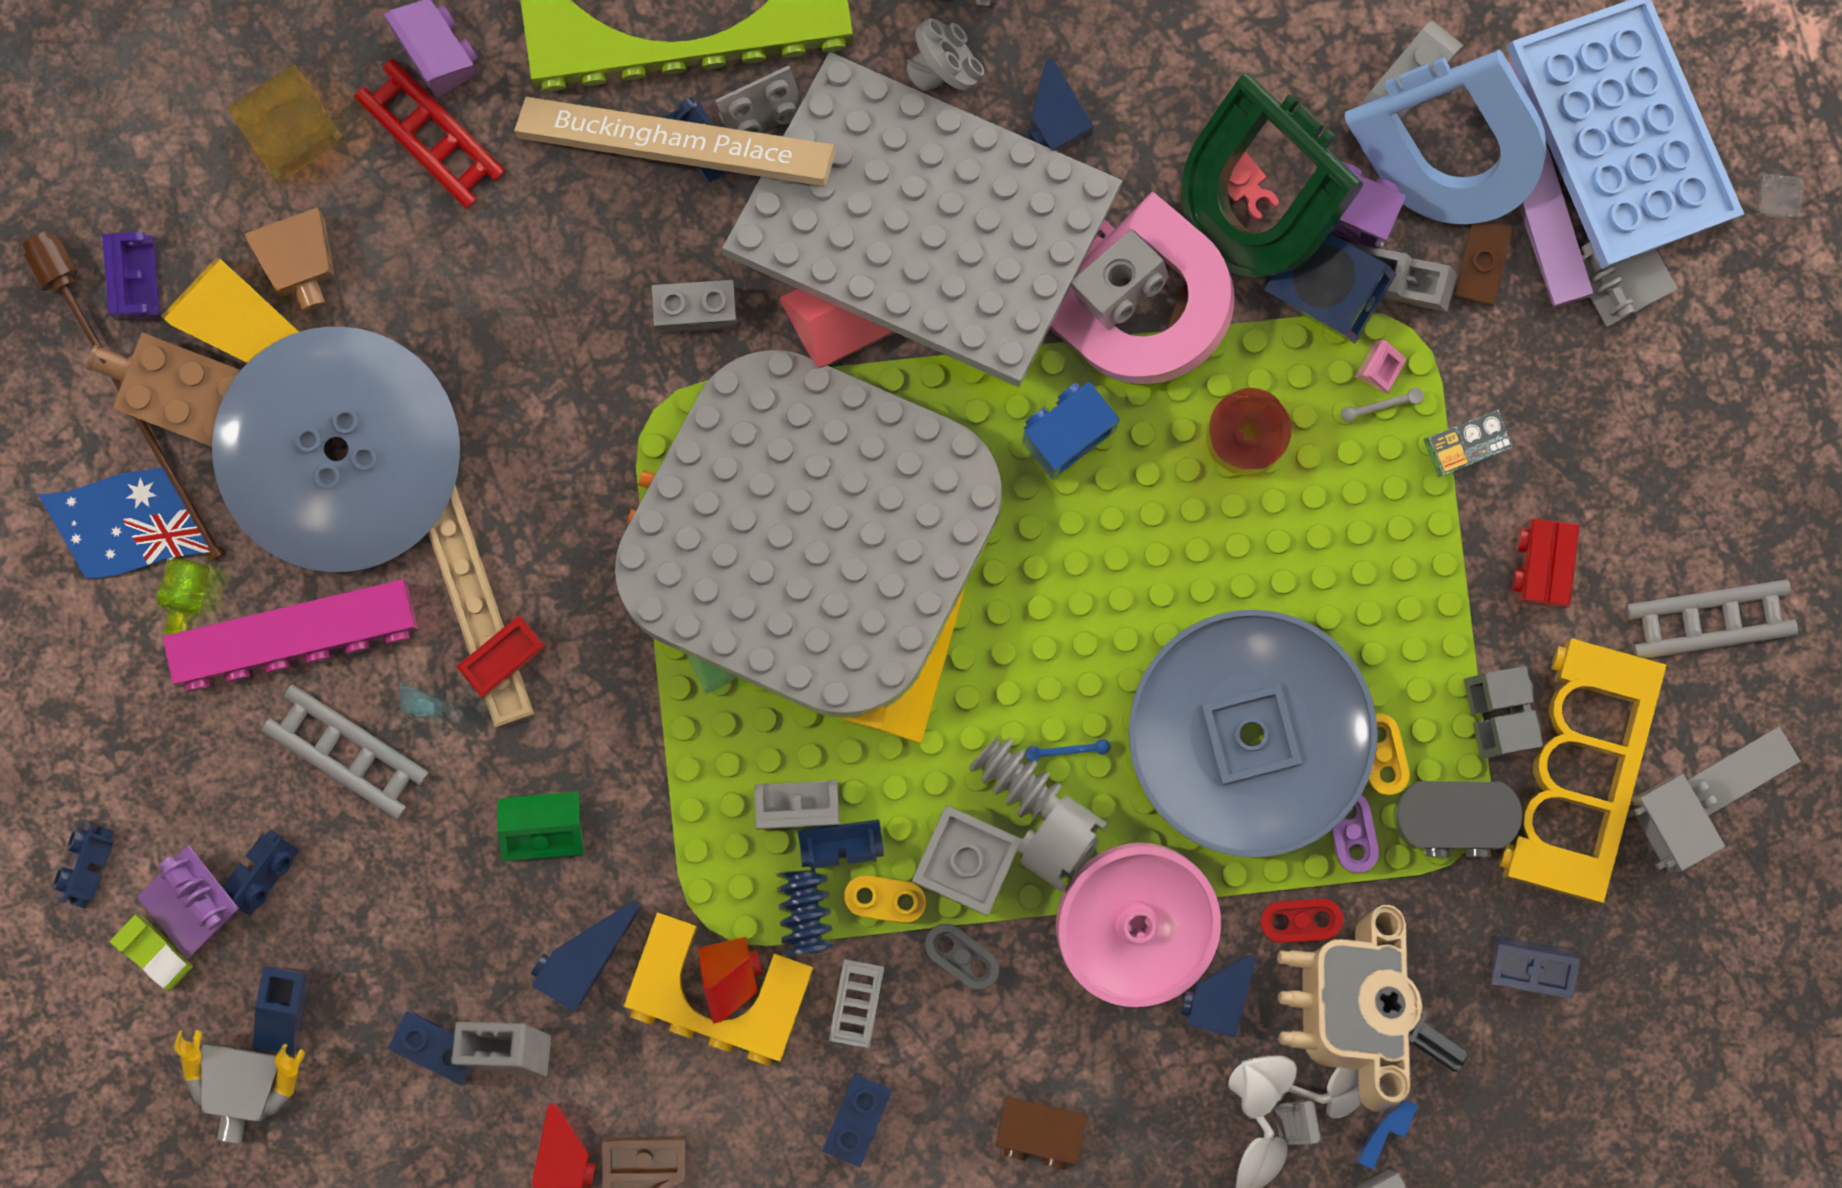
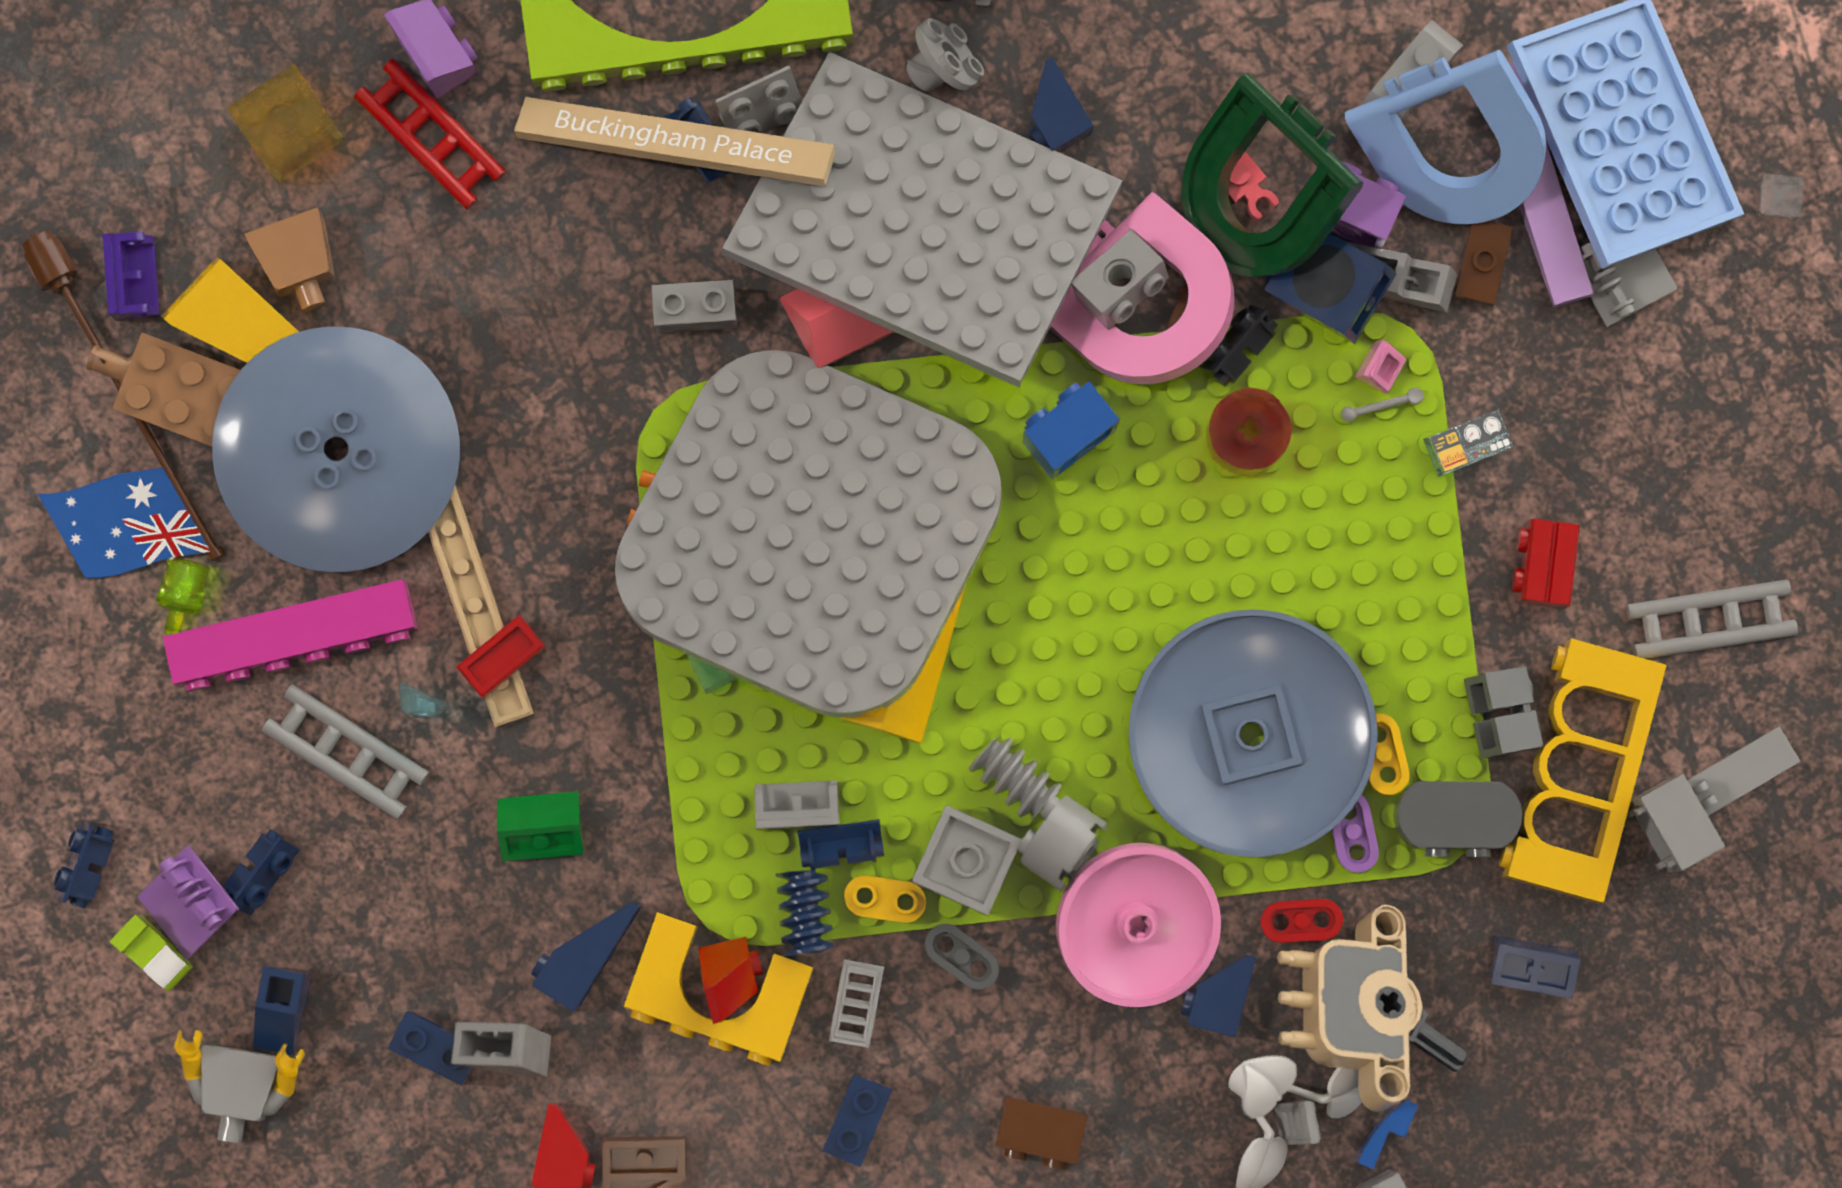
blue hinge [1025,739,1111,762] -> none
none -> black hinge [1199,305,1278,387]

